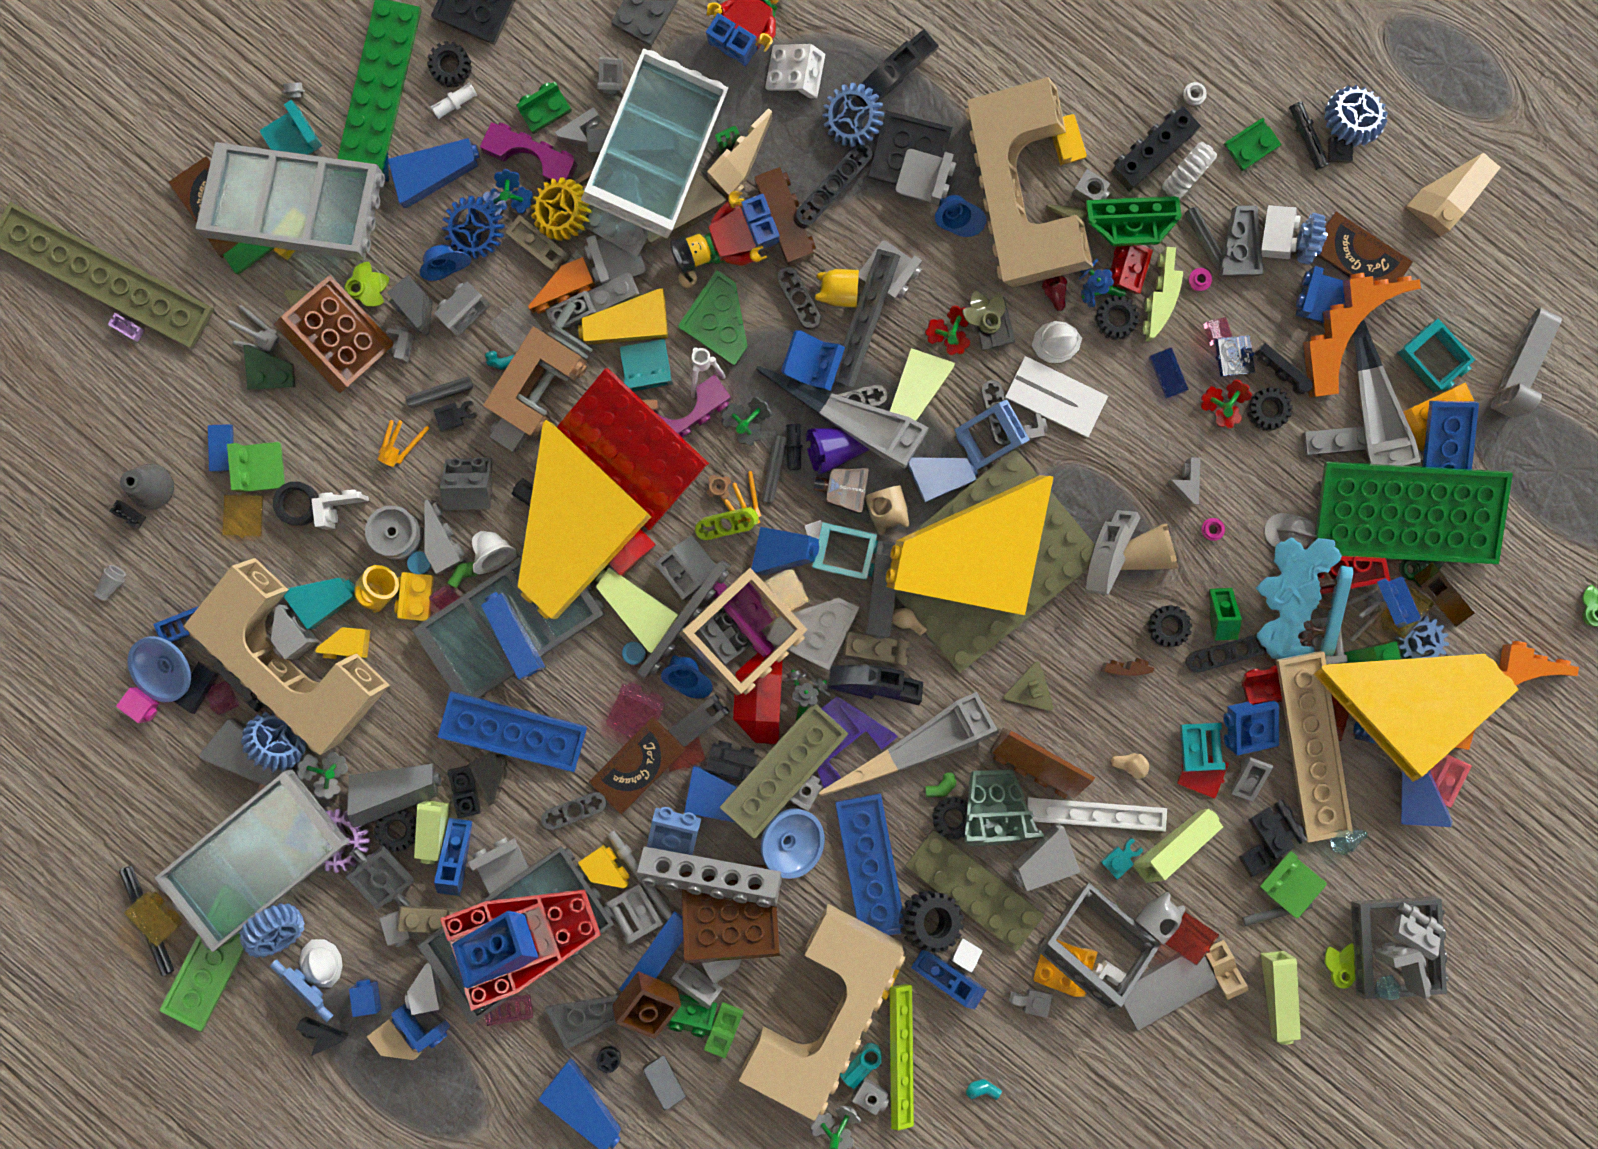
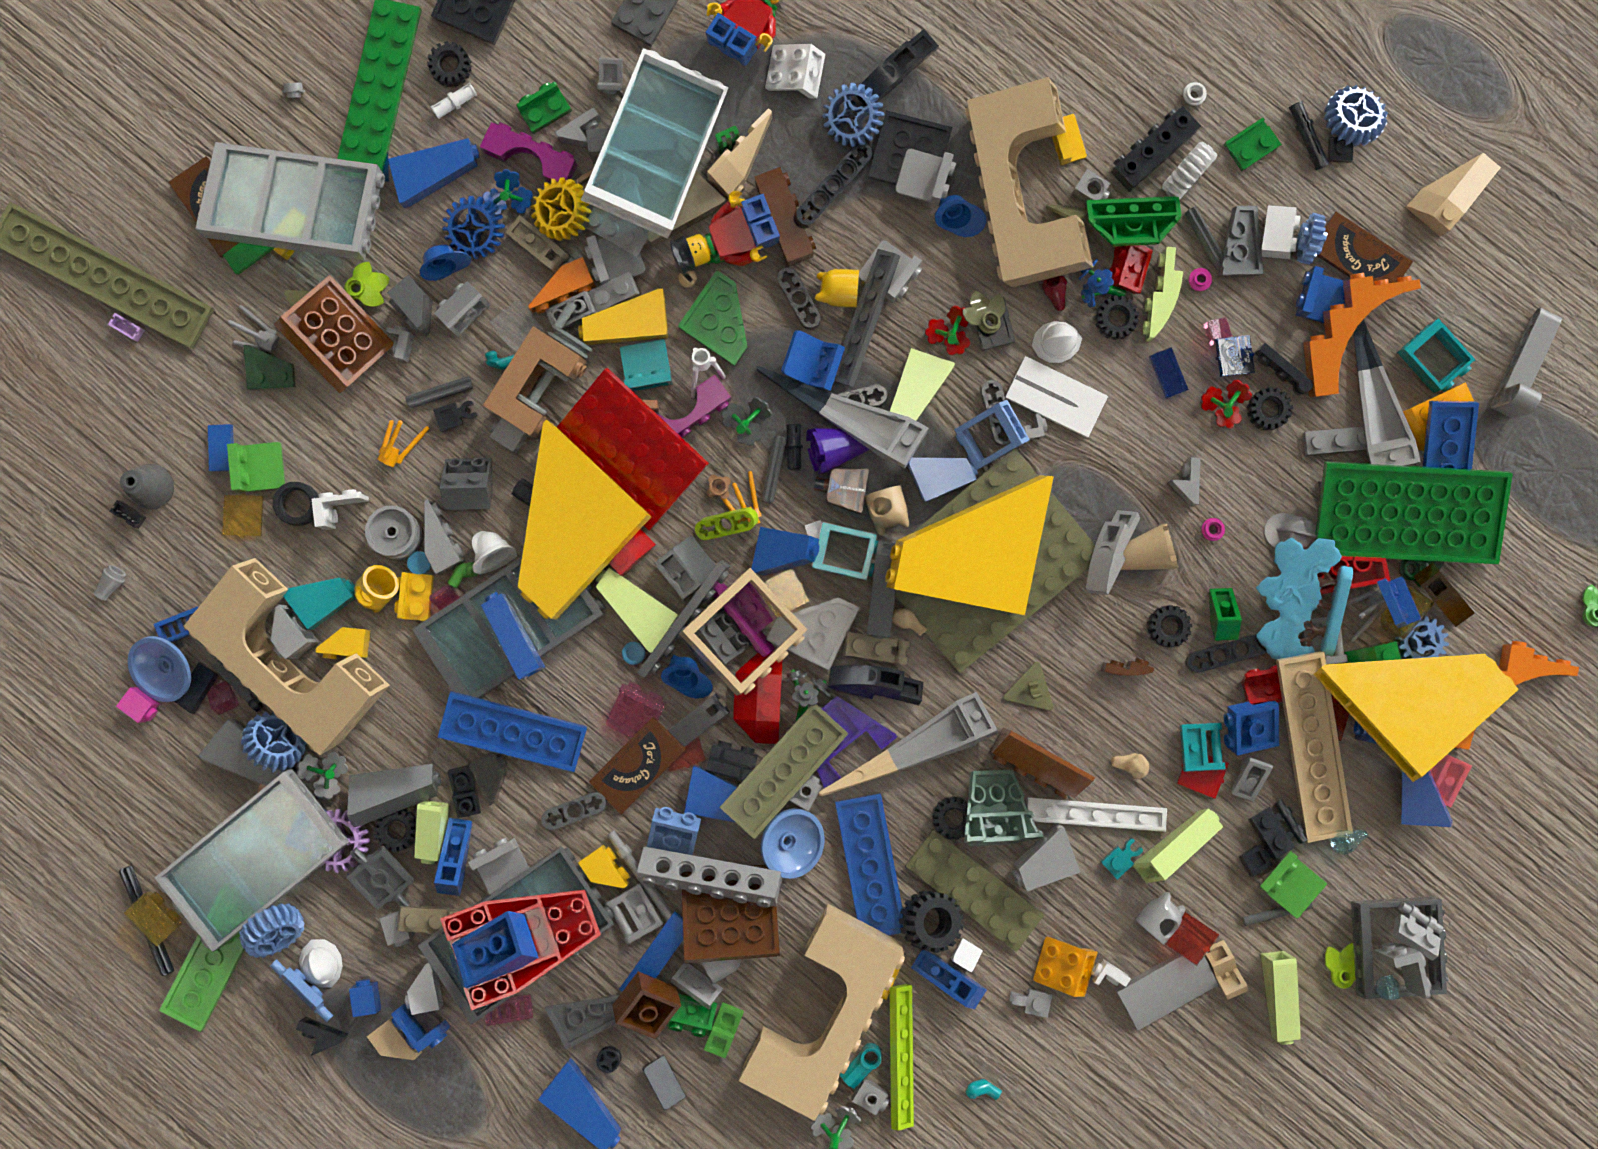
teal bracket [260,100,323,169] -> none
bright green arm [925,772,957,798] -> none
dark grey window [1037,883,1161,1013] -> none

